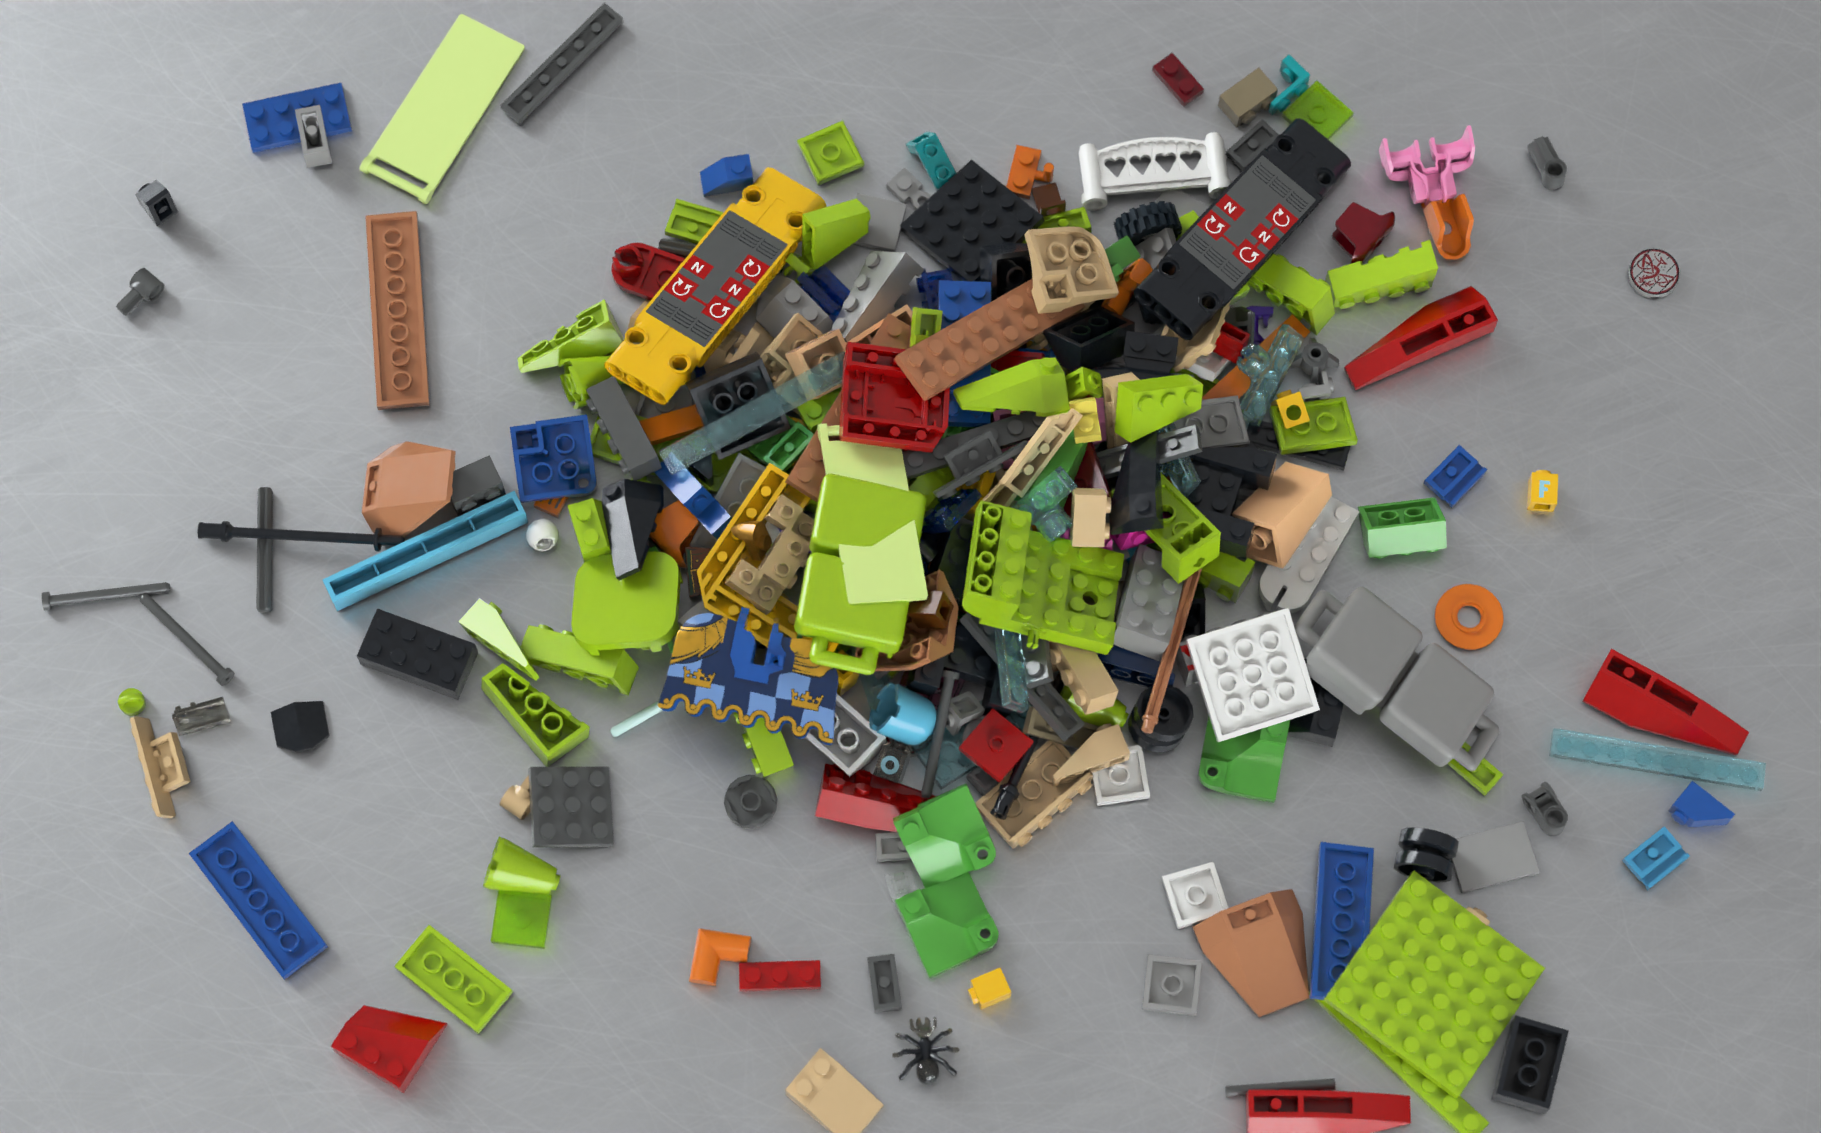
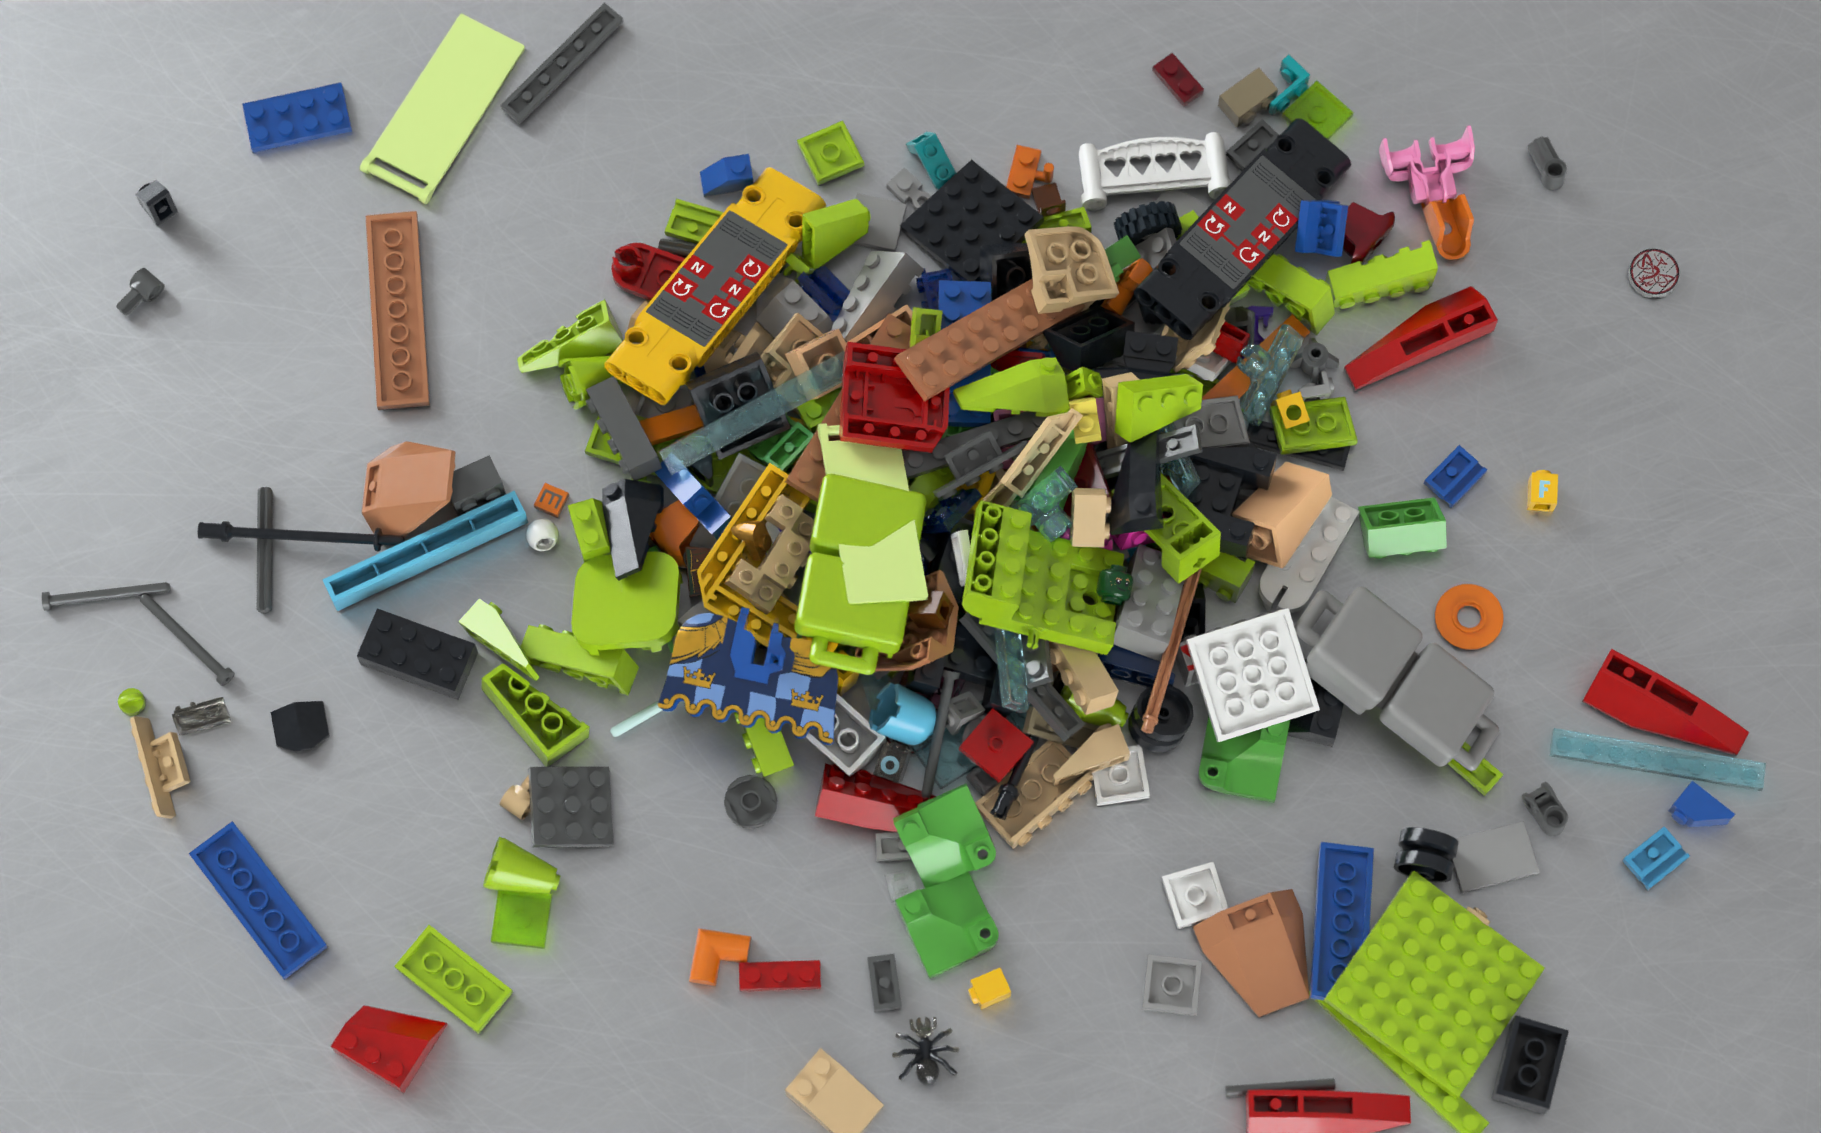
light grey slope [295,105,332,168] -> none
blue slope [510,414,597,503] -> none
none -> white tile [951,530,970,587]
none -> dark green head [1096,565,1134,606]
none -> blue bracket [1295,200,1348,257]

